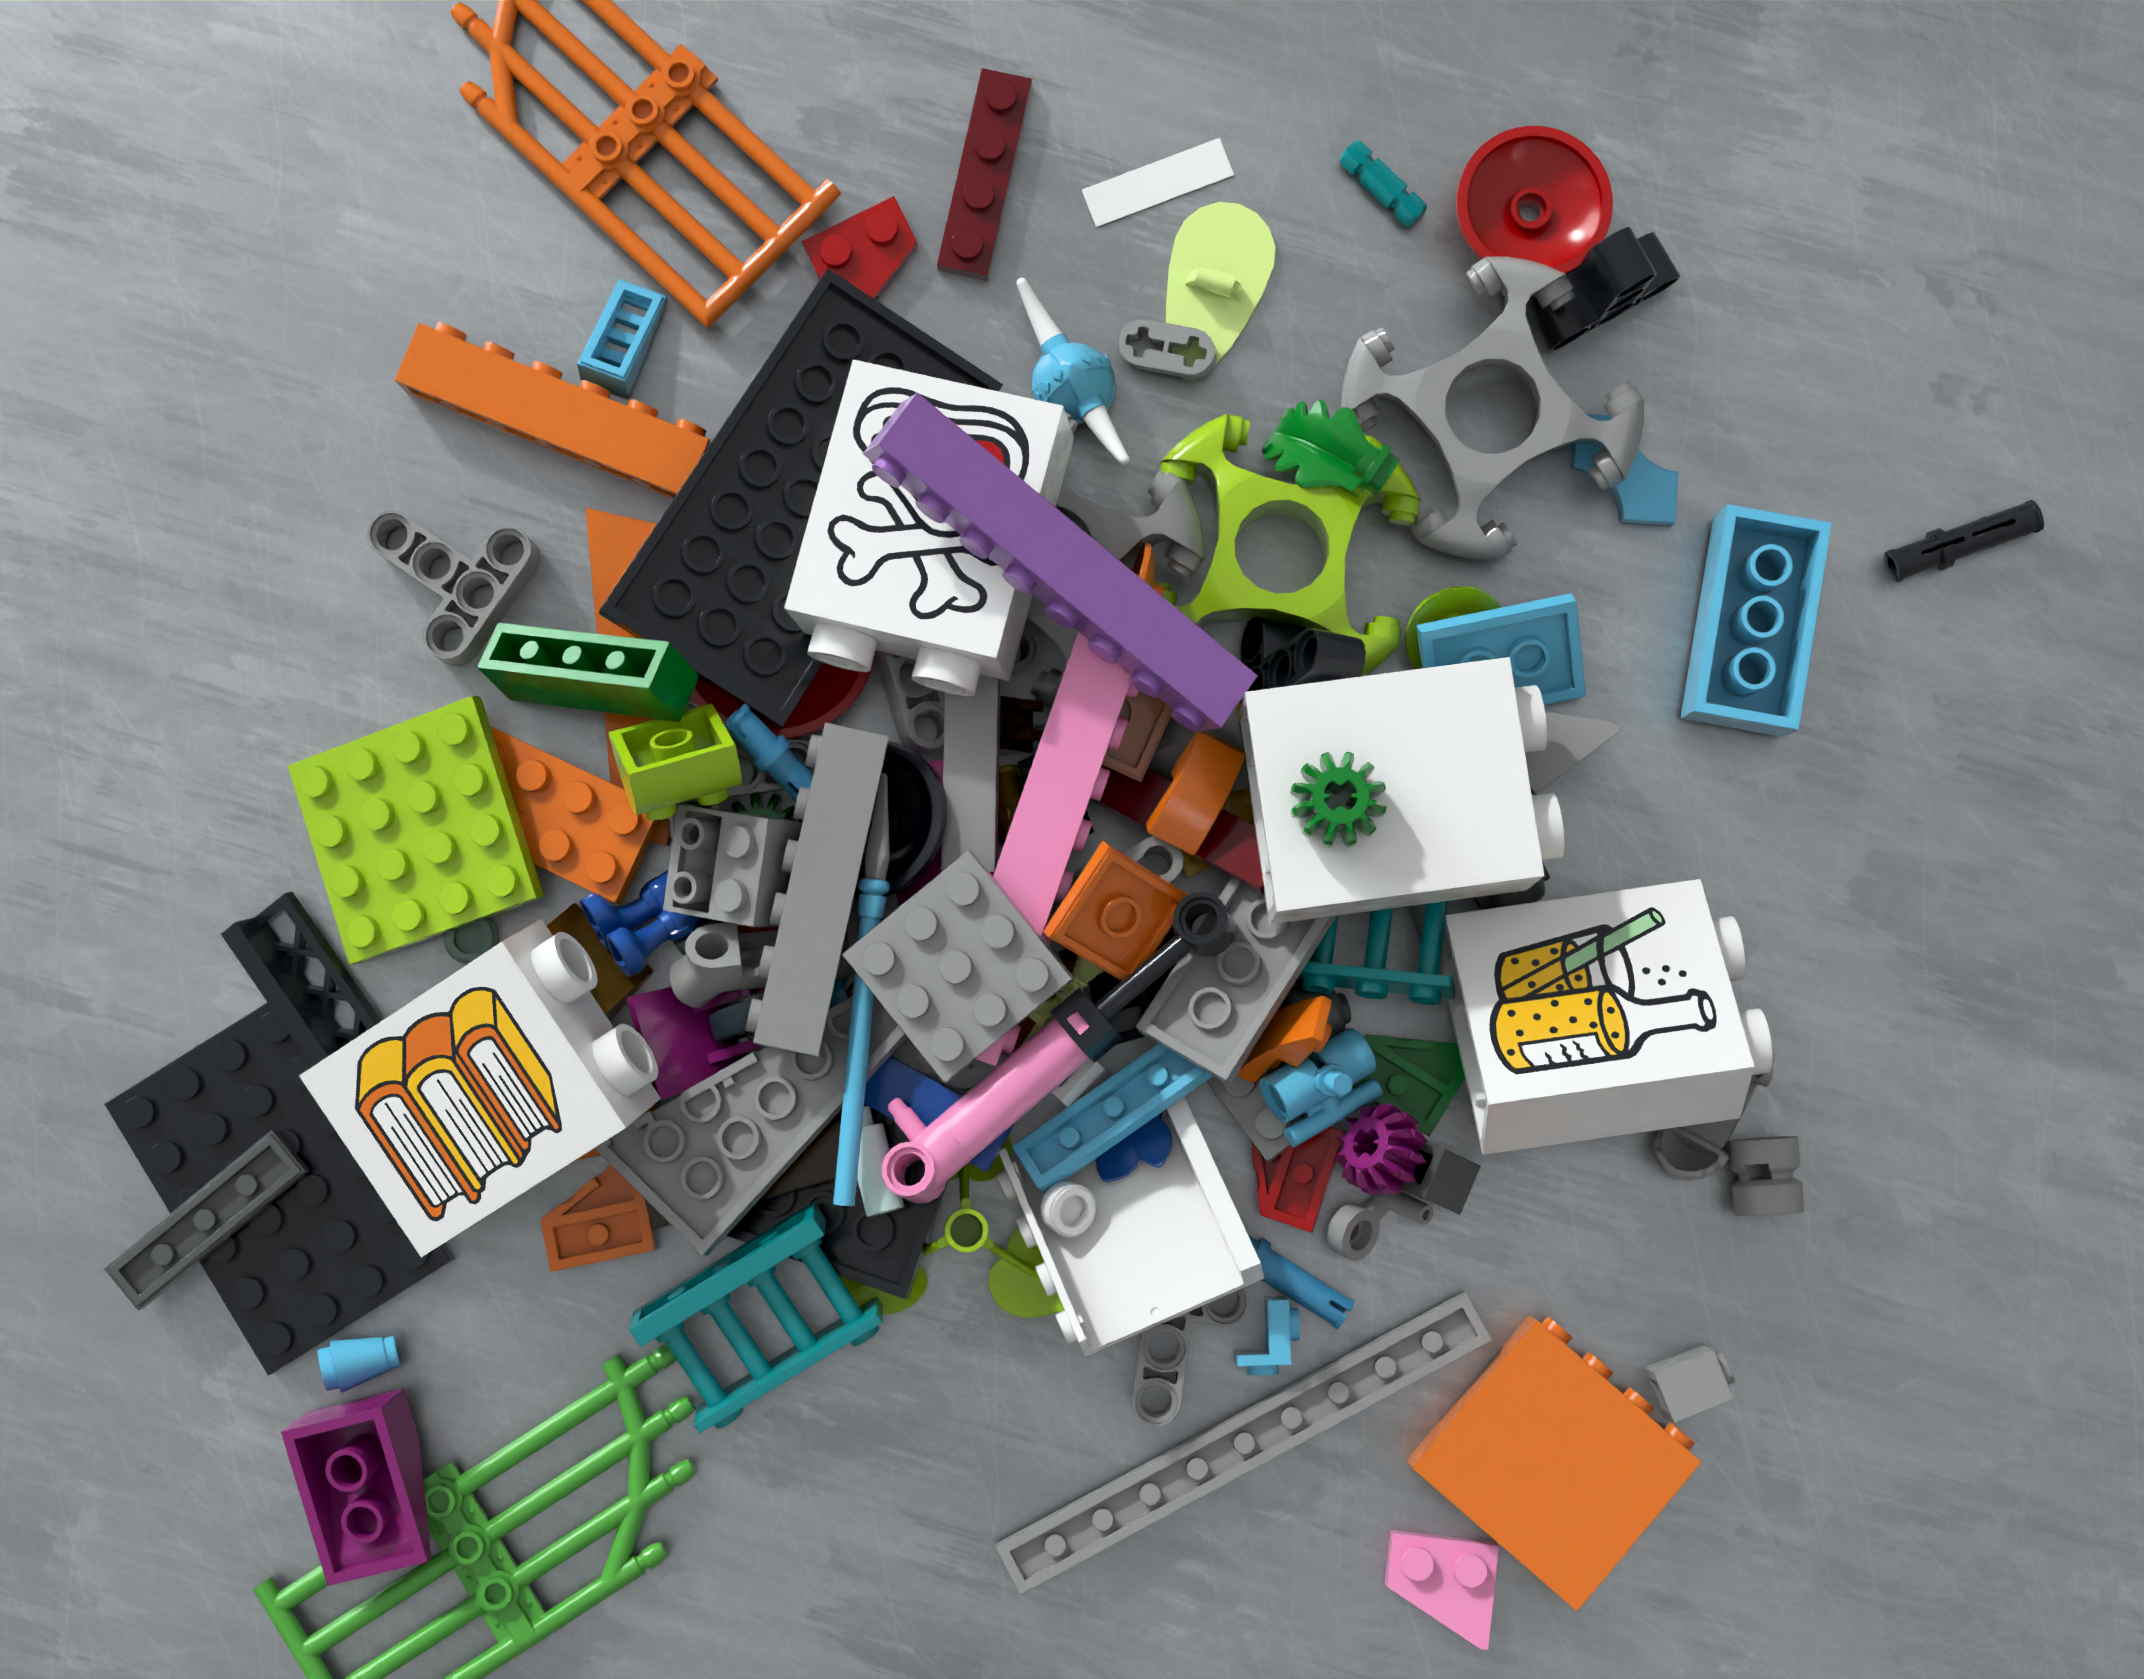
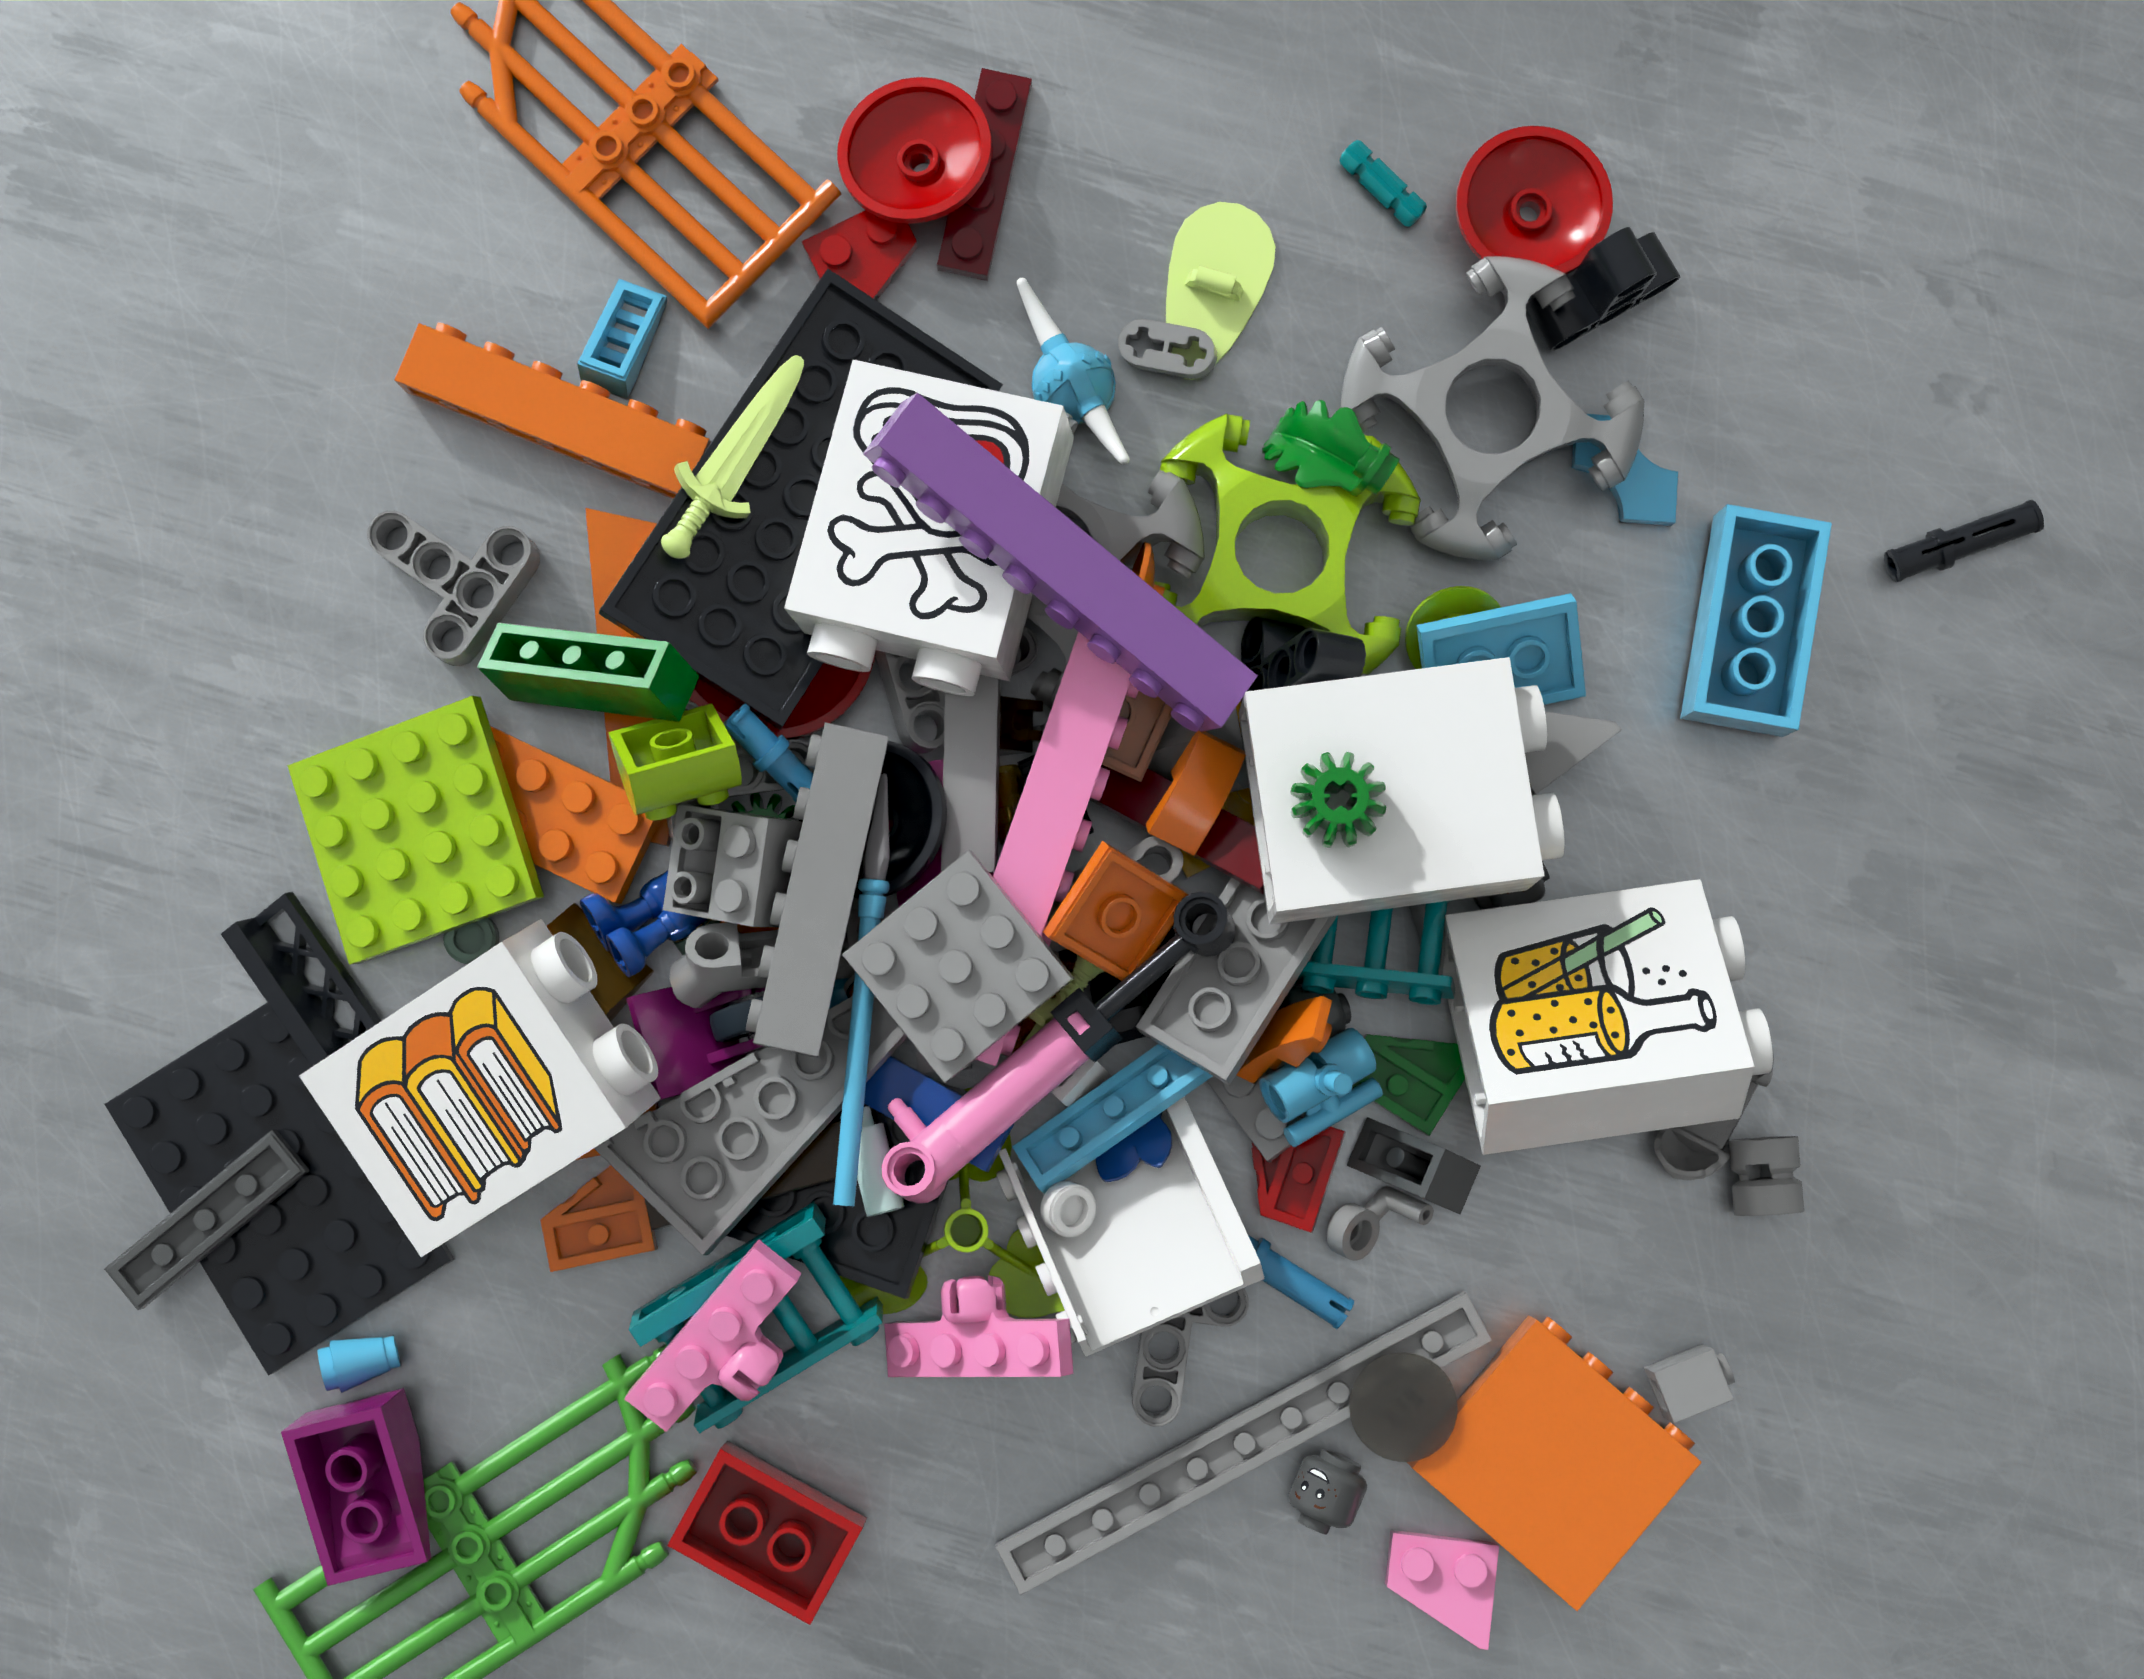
white sticker [1081,138,1234,227] -> none
medium azure bracket [1234,1296,1300,1376] -> none
magenta gear [1334,1103,1428,1197] -> none
none -> bright pink plate [624,1240,801,1432]
none -> yellowish green sword [661,355,804,559]
none -> red brick [667,1440,867,1625]
none -> red dish [837,77,993,224]
none -> bright pink plate [884,1275,1074,1377]
none -> dark grey head [1288,1449,1367,1535]
none -> clear smoke piece [1349,1352,1458,1462]

